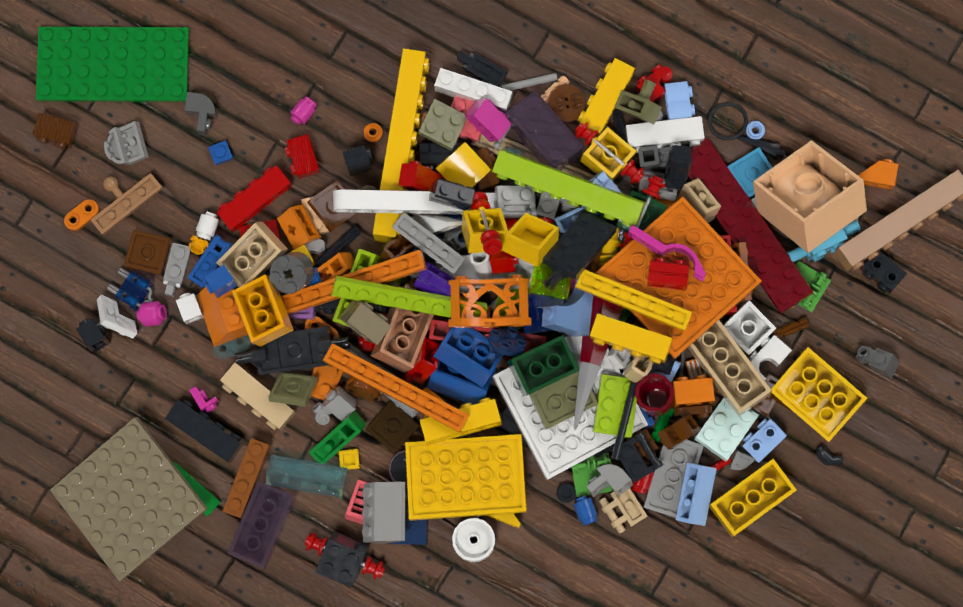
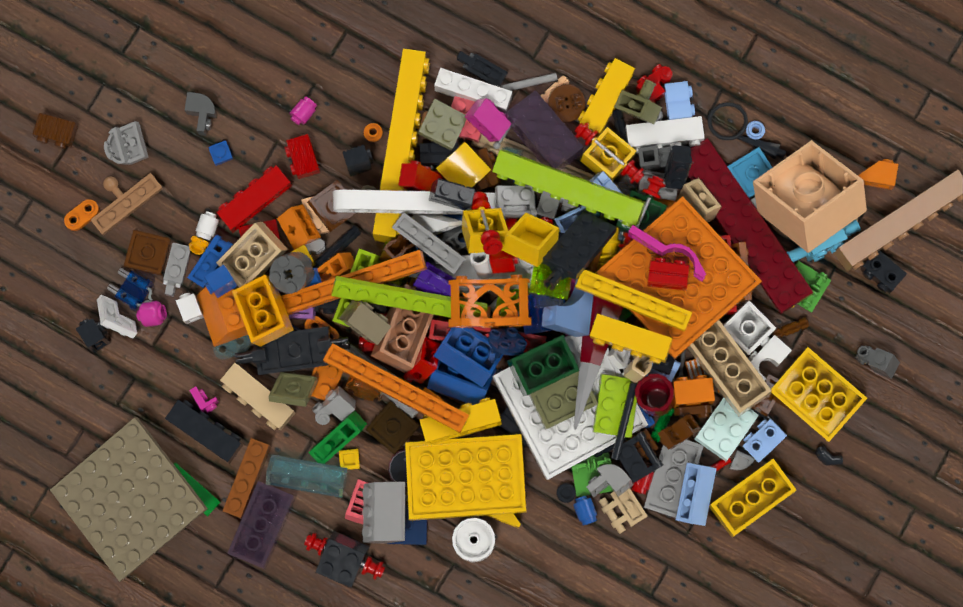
green plate [36,27,189,102] -> none

